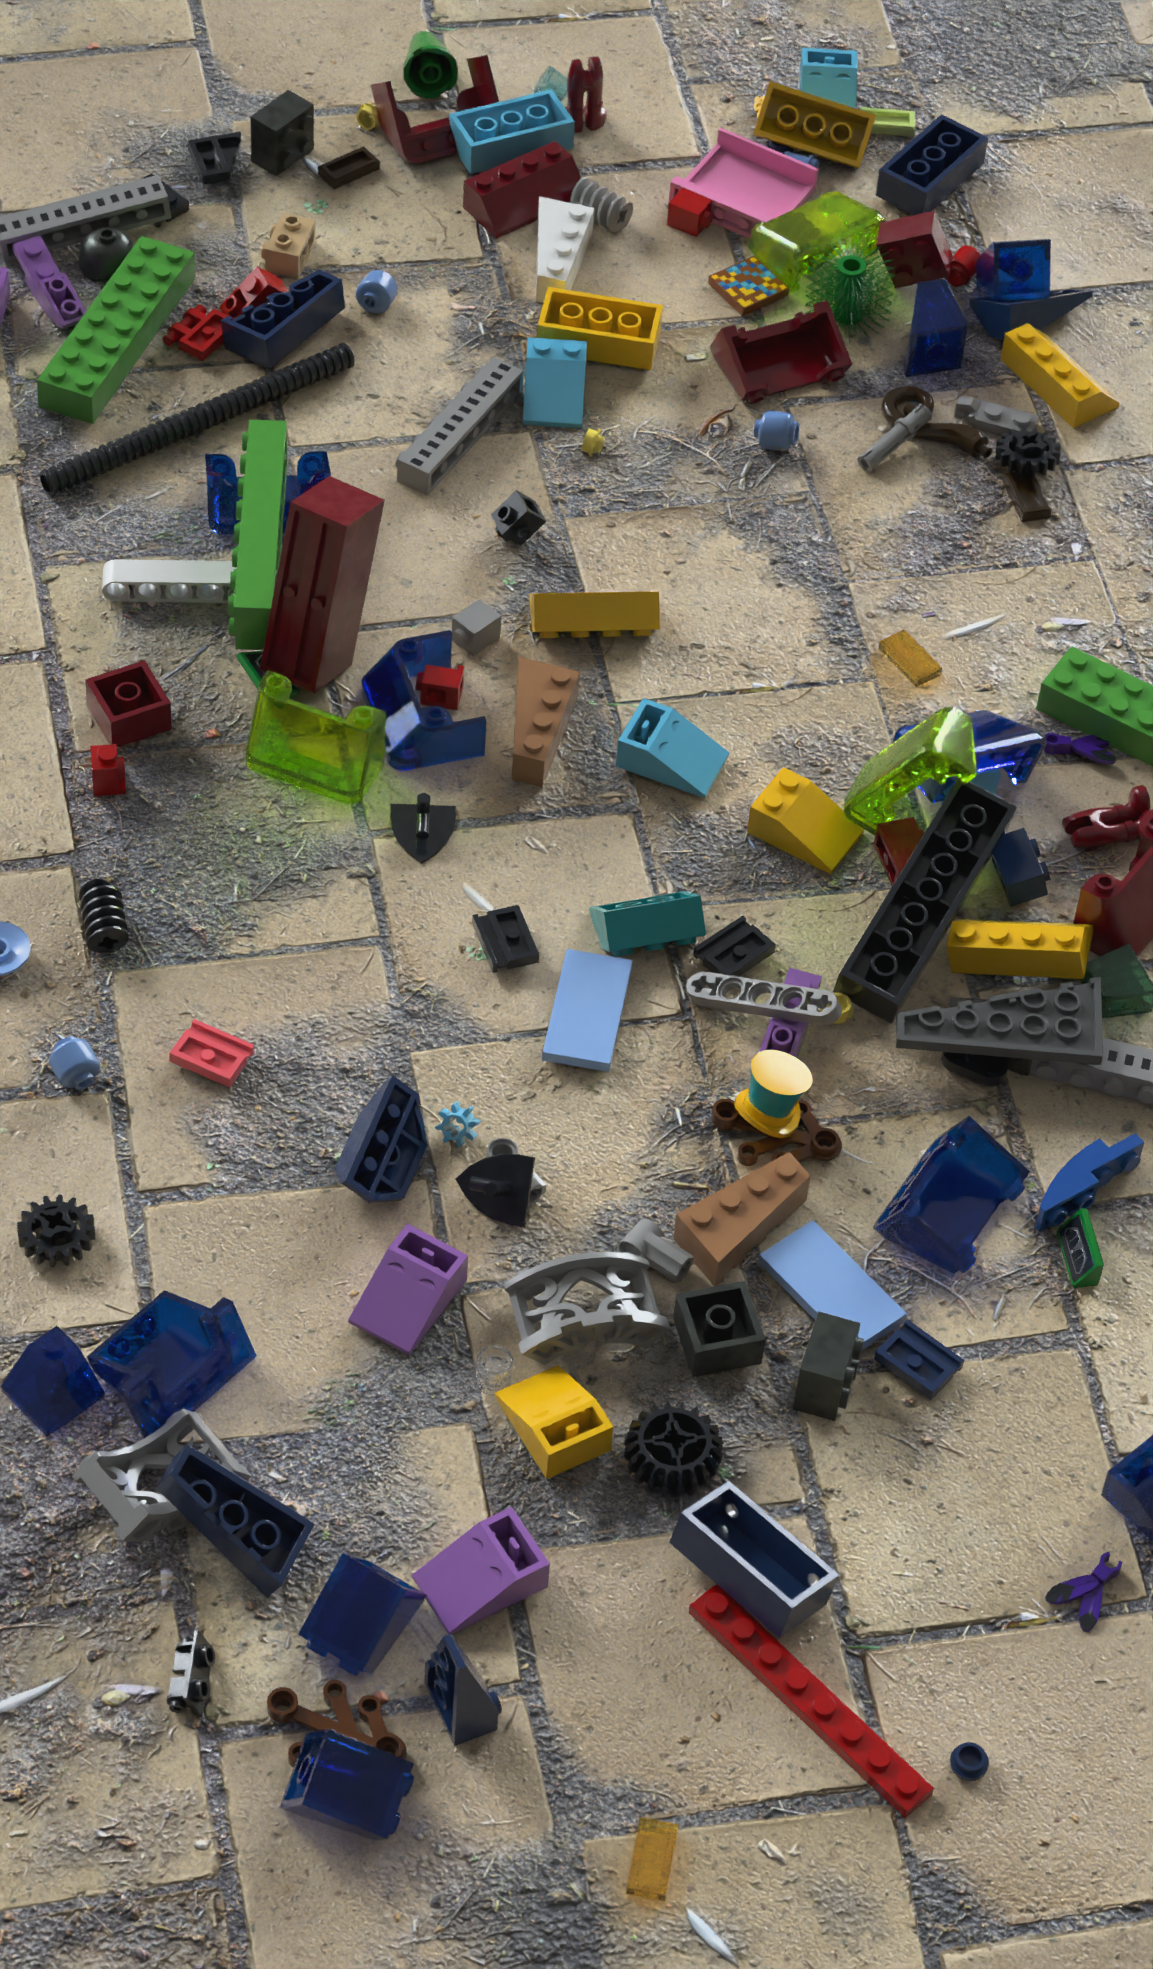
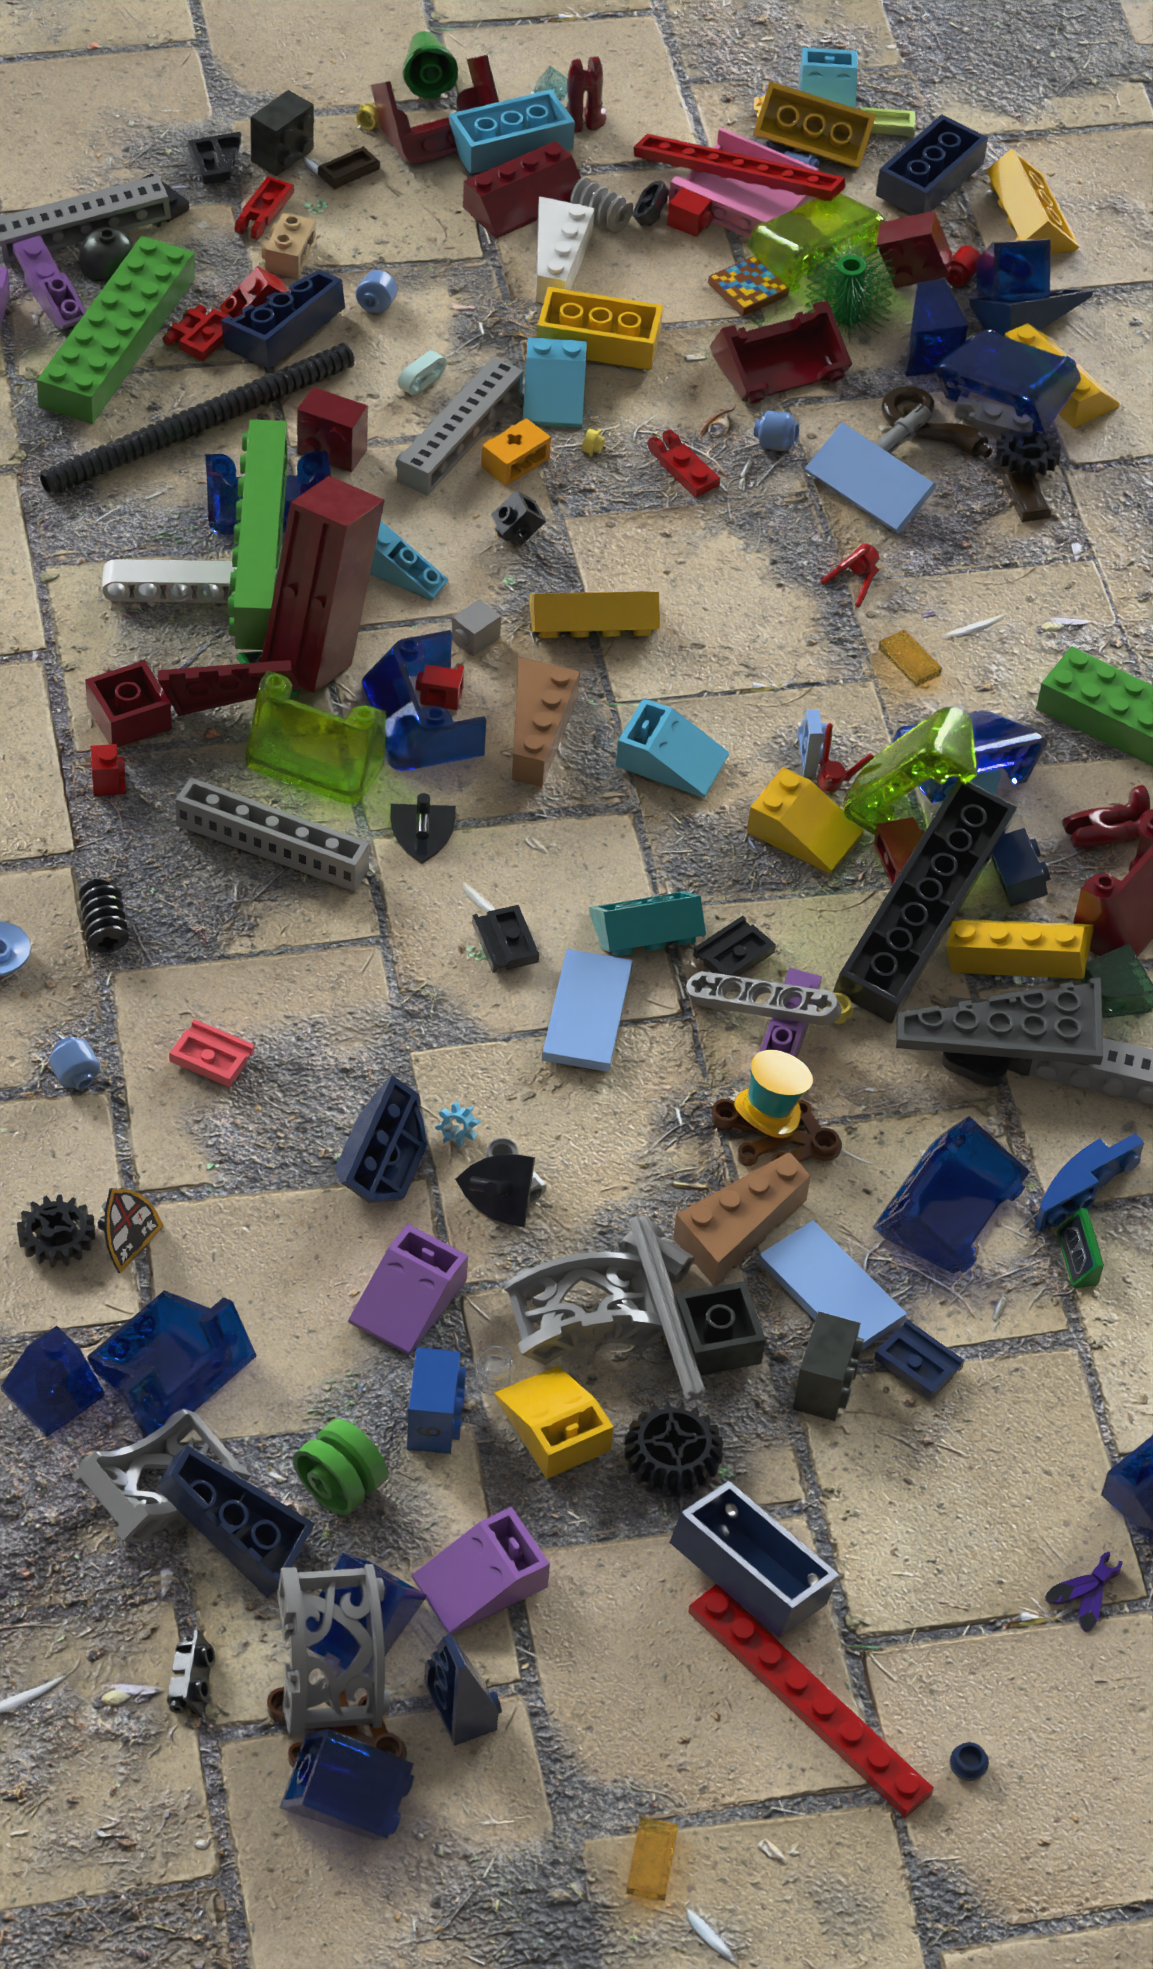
dark purple piece [1044,733,1116,764] -> none
none -> shield [98,1188,164,1273]
none -> dark red wing [157,660,301,716]
none -> light grey brick [176,777,369,891]
none -> red hinge [234,176,294,240]
none -> light grey fence [277,1564,390,1736]
none -> bright green wheel [293,1419,388,1516]
none -> dark red brick [297,387,368,472]
none -> medium azure slope [370,521,449,601]
none -> light aqua beam [398,350,447,395]
none -> blue brick [407,1347,467,1454]
none -> light orange brick [481,418,551,486]
none -> light grey axle [631,1215,705,1401]
none -> black plate [632,180,670,226]
none -> red plate [633,133,845,201]
none -> red hinge [647,429,721,497]
none -> light blue wing [797,710,827,777]
none -> light blue piece [805,422,936,534]
none -> red plant [817,723,874,793]
none -> red plant [821,543,879,608]
none -> clear blue windscreen [936,330,1081,433]
none -> yellow slope [986,149,1080,256]

